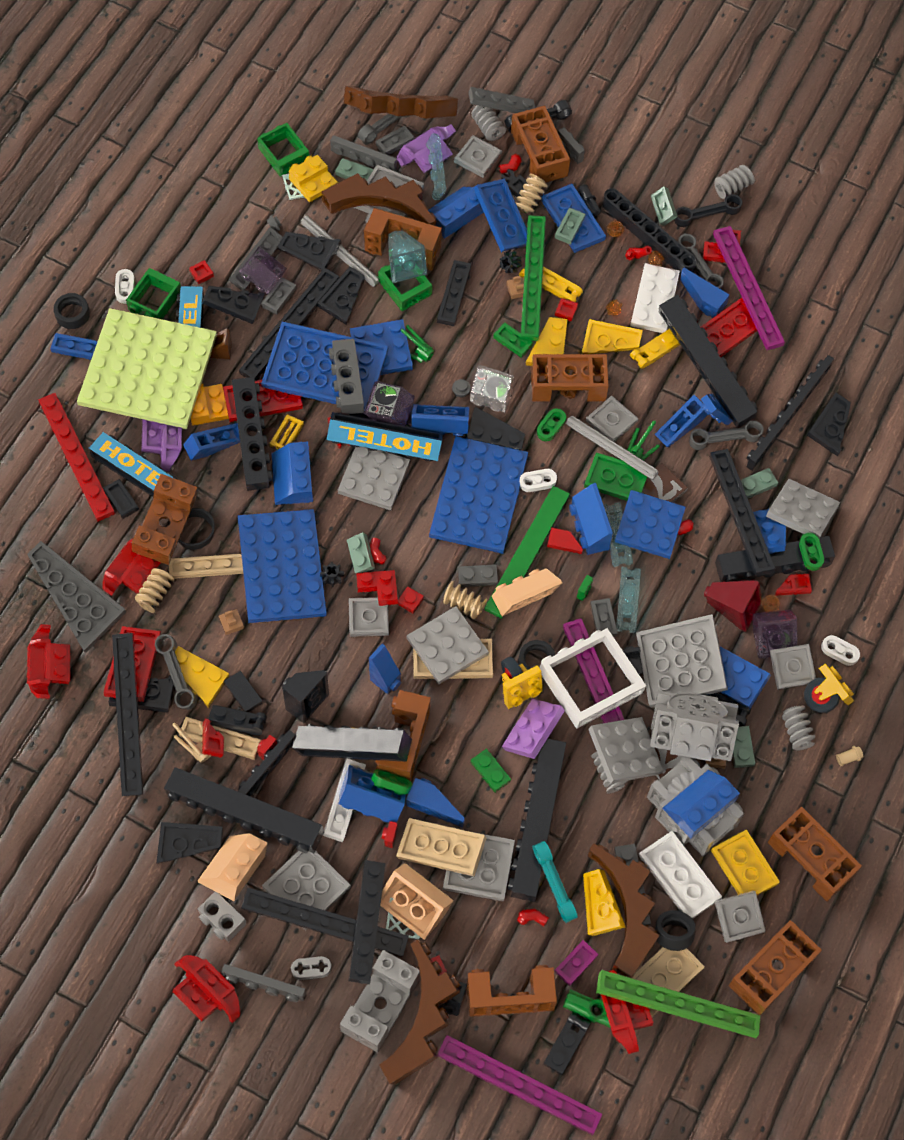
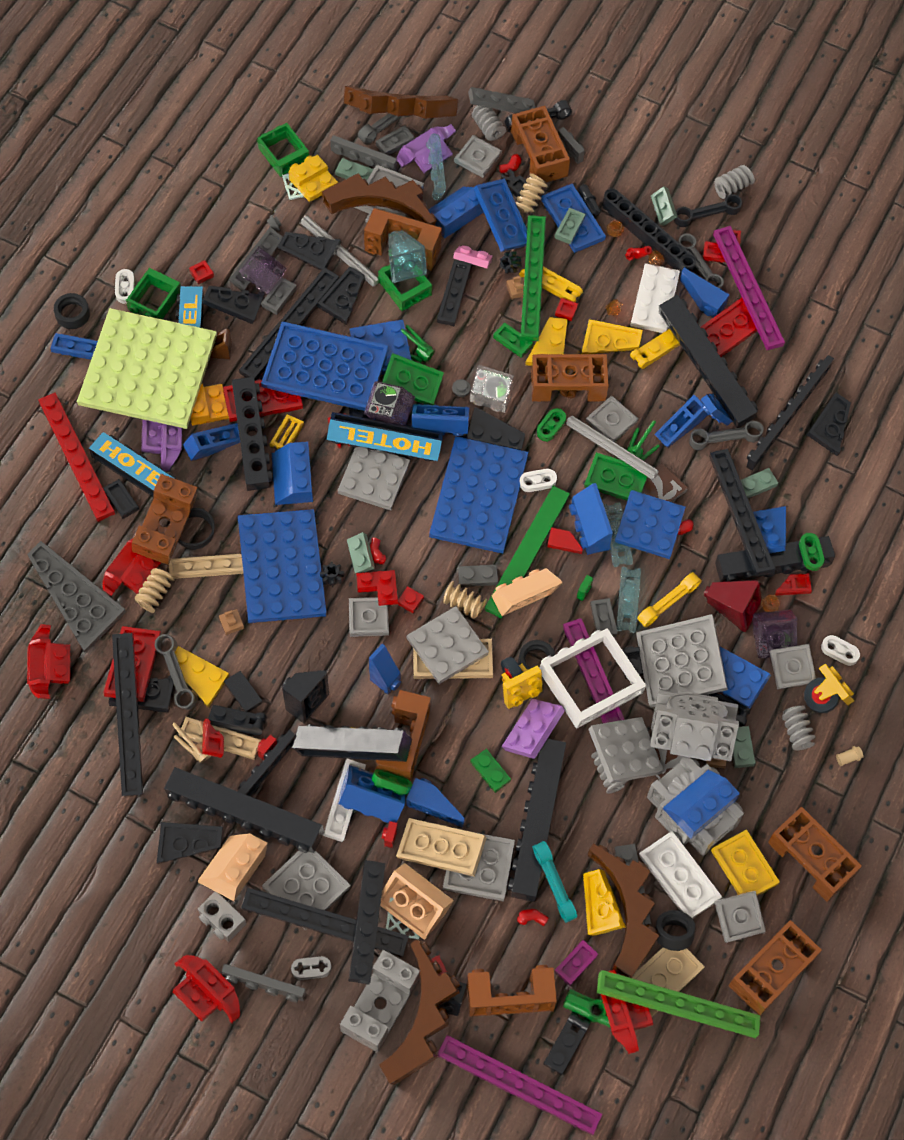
dark grey brick [329,339,364,414] -> none
light grey plate [766,479,840,539] -> none
none -> green plate [381,353,444,405]
none -> bright pink plate [453,246,493,268]
none -> yellow piece [637,572,702,628]

